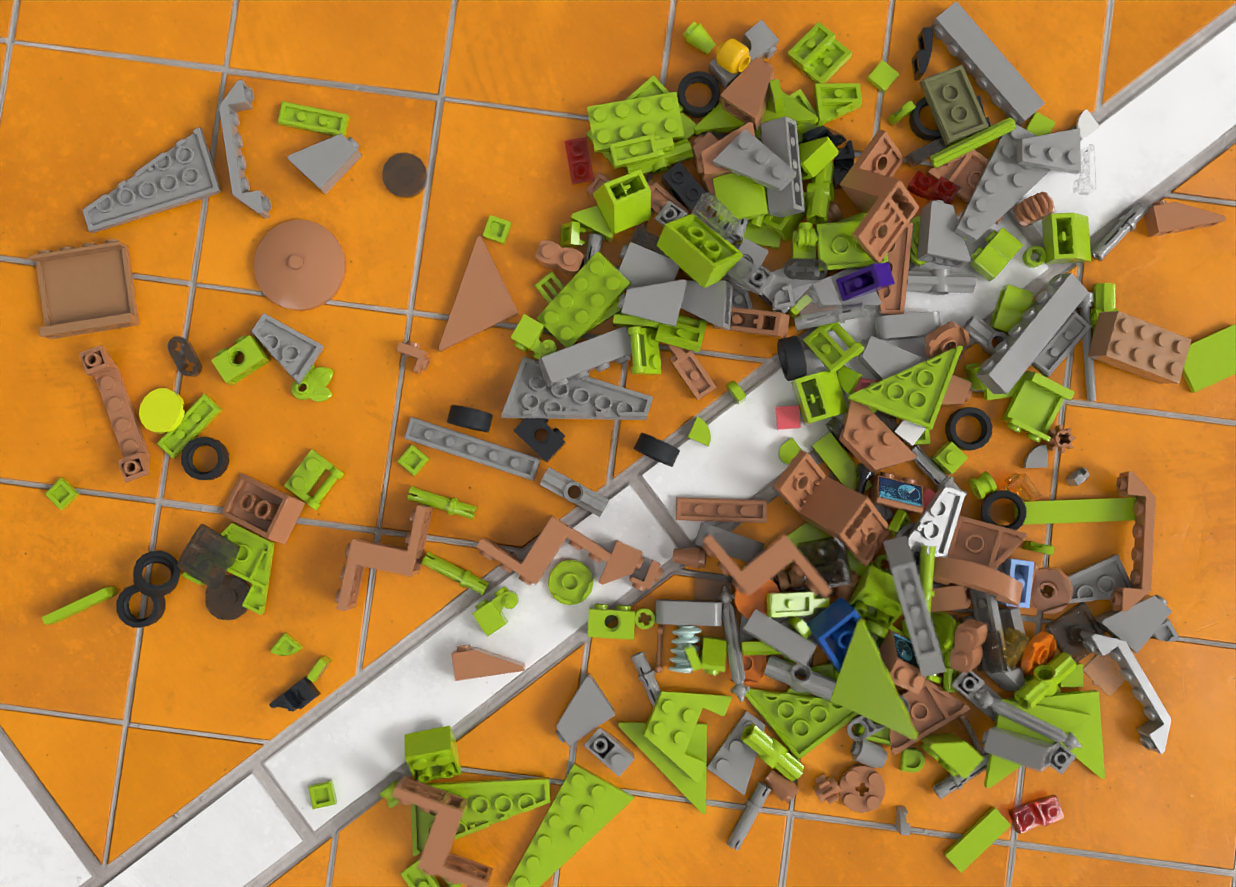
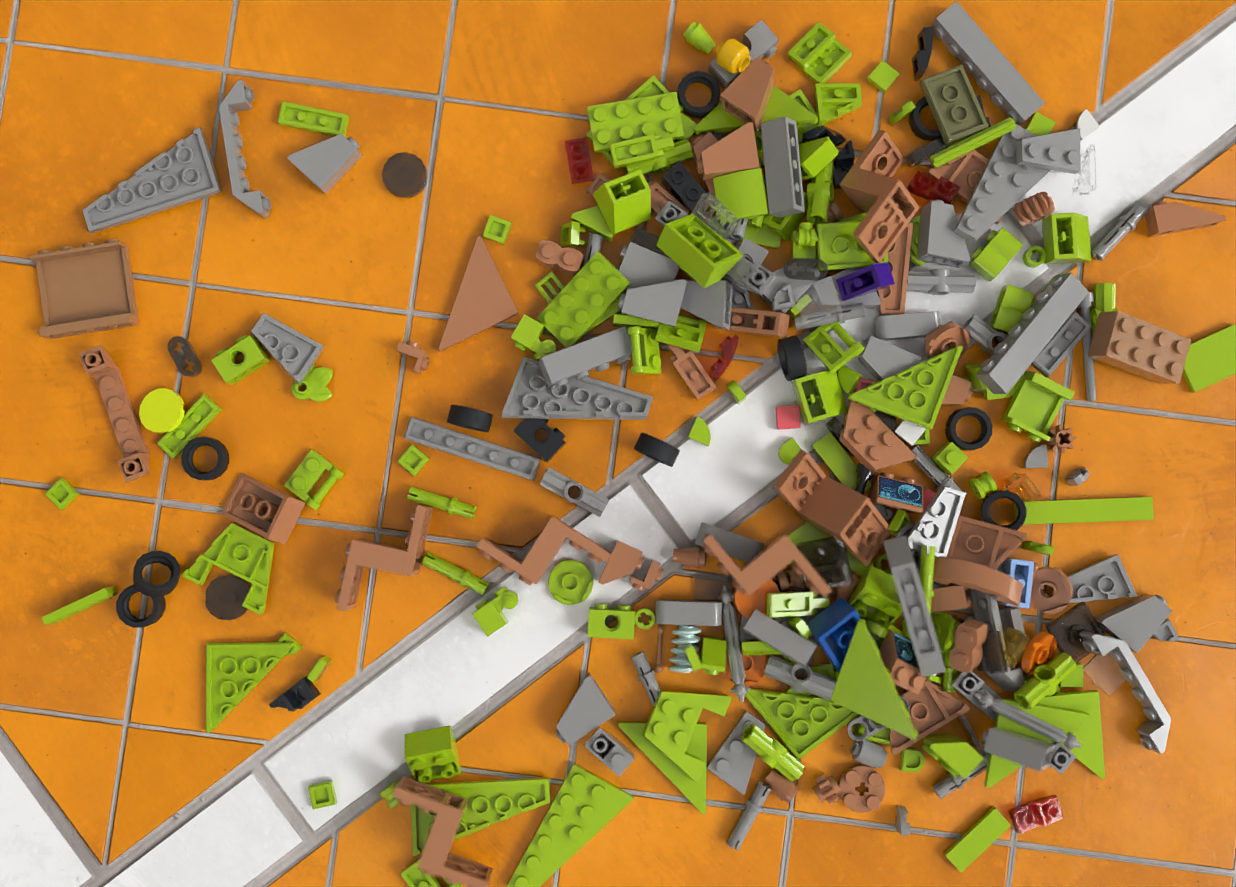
clear smoke slope [176,524,241,590] -> none
nougat dish [254,220,346,311] -> none
nougat slope [451,644,526,681] -> none
nougat tile [675,497,768,523] -> none
light grey wing [713,129,796,192] -> none
lime tile [770,79,784,113] -> none
nougat slope [1111,472,1156,612] -> none
none -> lime tile [206,642,295,733]
none -> clear red slope [710,335,739,382]

